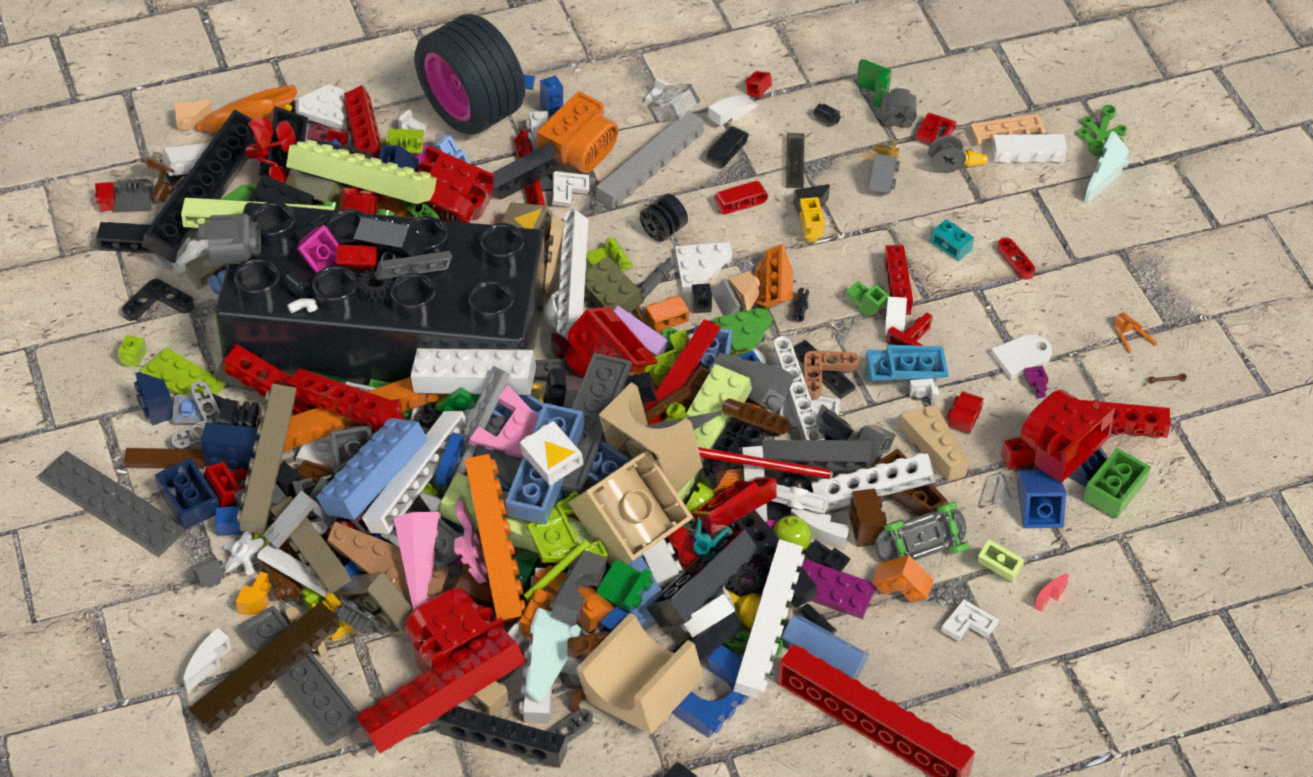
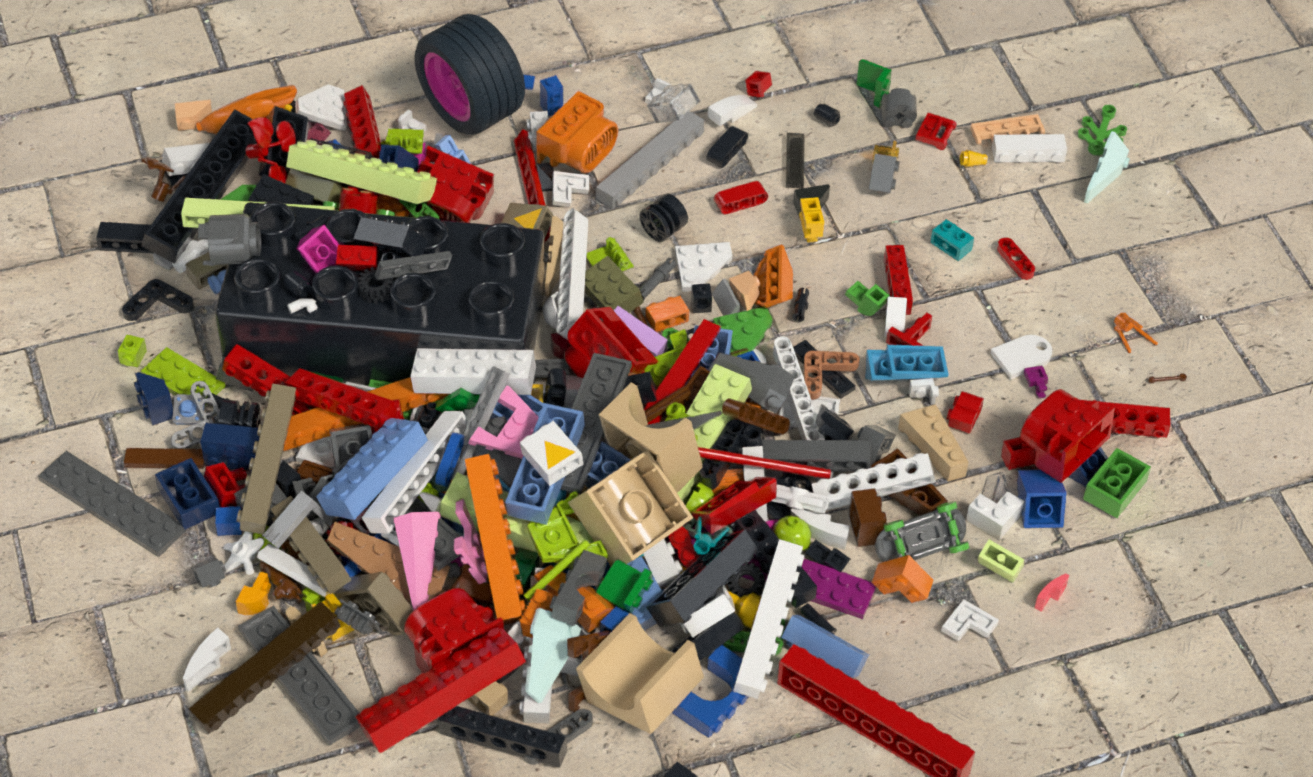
red brick [95,182,115,211] -> none
dark grey hinge [114,178,153,211] -> none
red tile [326,128,349,148] -> none
black brick [492,142,563,200] -> none
dark grey piece [928,135,966,173] -> none
none -> white brick [966,491,1024,540]

